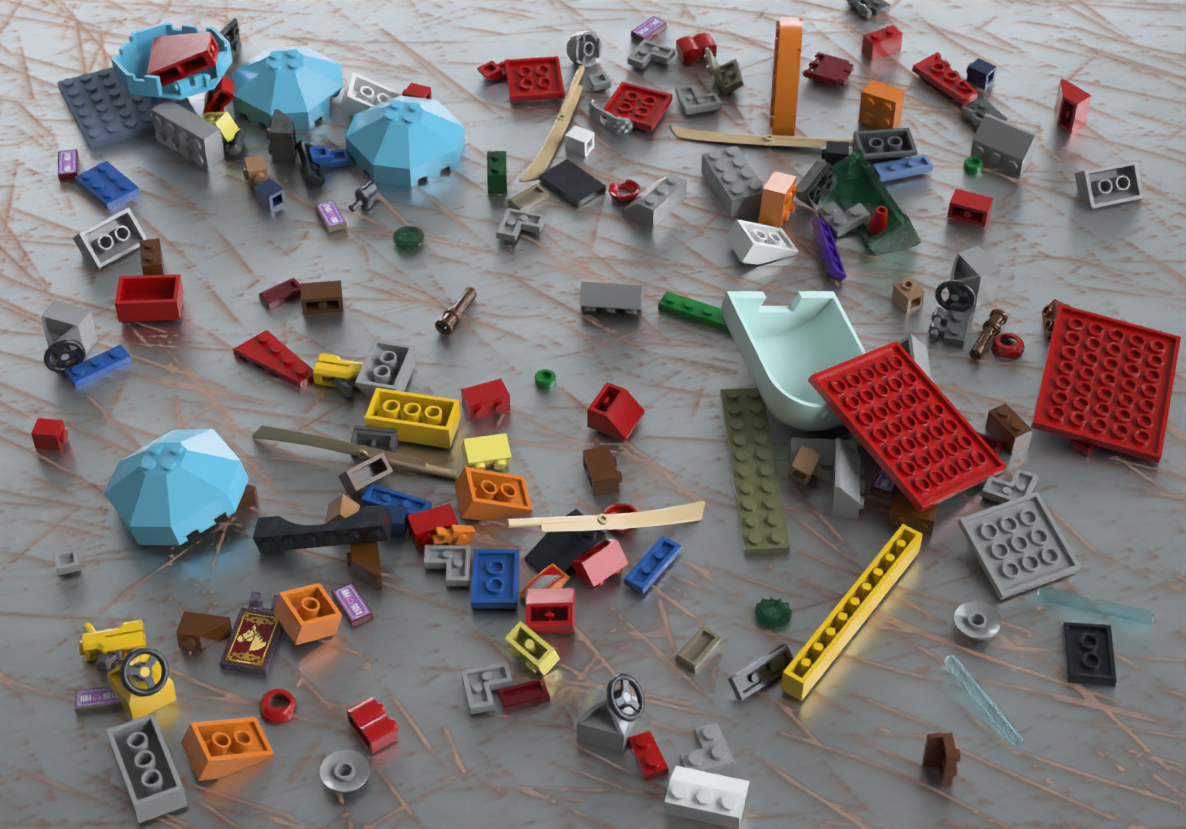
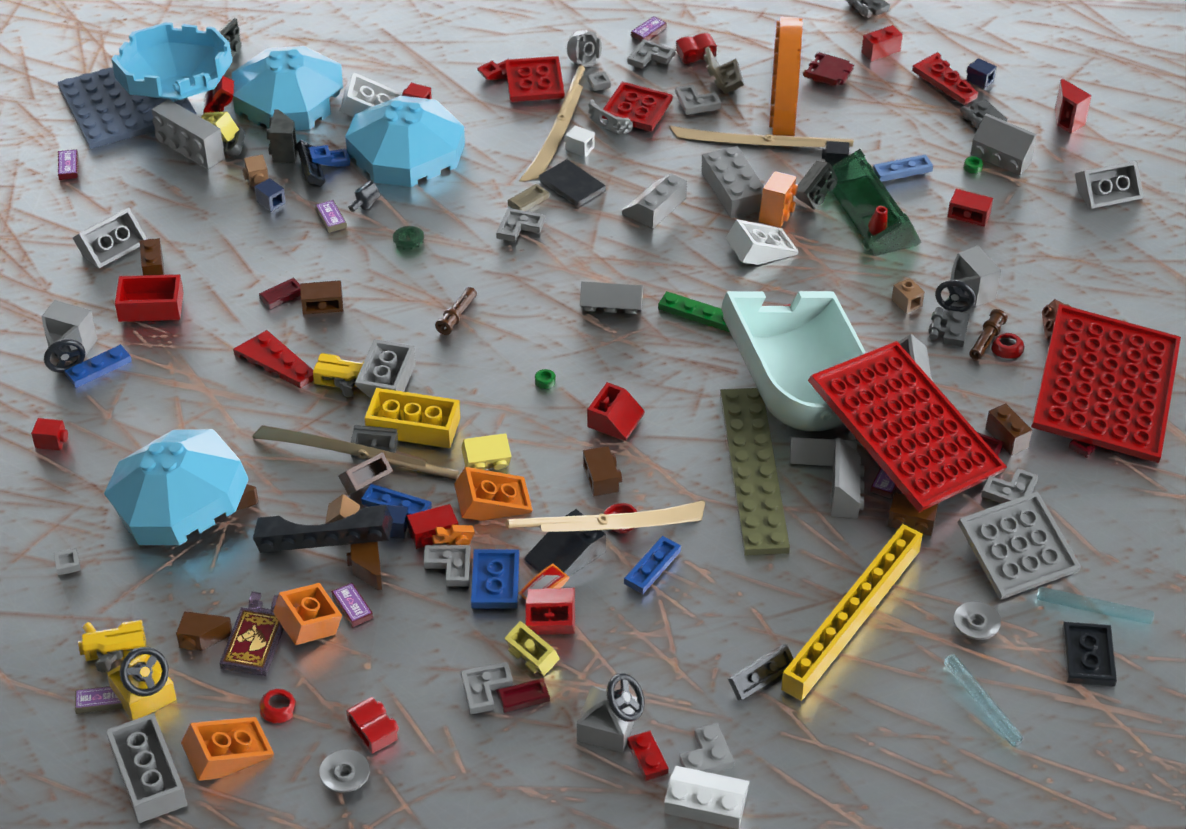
blue plate [75,161,140,210] -> none
slope [146,32,219,87] -> none
red brick [461,378,510,421] -> none
dark green brick [487,151,507,194] -> none
brick [571,539,629,588] -> none
red piece [609,179,640,203] -> none
dark tan tile [675,626,722,672] -> none
clear green gear [754,596,792,628] -> none
medium nougat brick [787,446,822,485] -> none
dark purple plate [811,216,847,281] -> none
light grey plate [817,201,871,237] -> none
dark grey slope [852,128,918,161] -> none
orange brick [858,80,905,129] -> none
copper bracket [922,732,960,787] -> none

